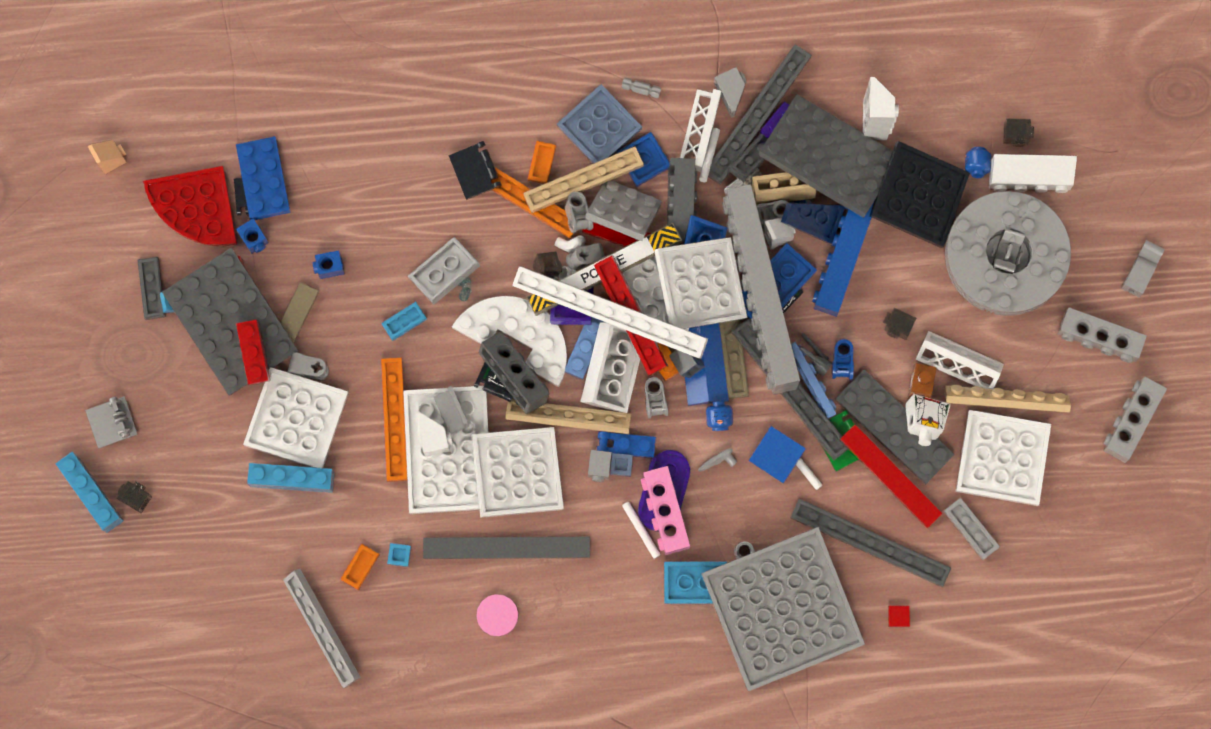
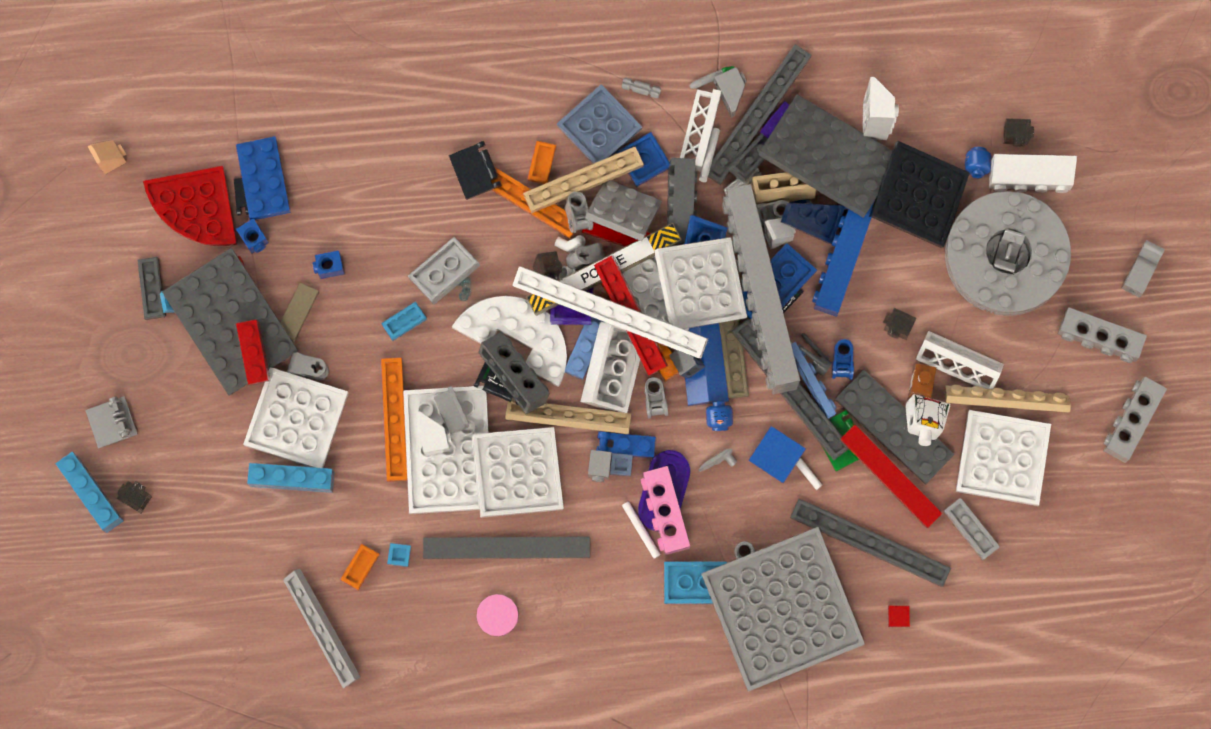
none -> light grey piece [690,66,735,89]

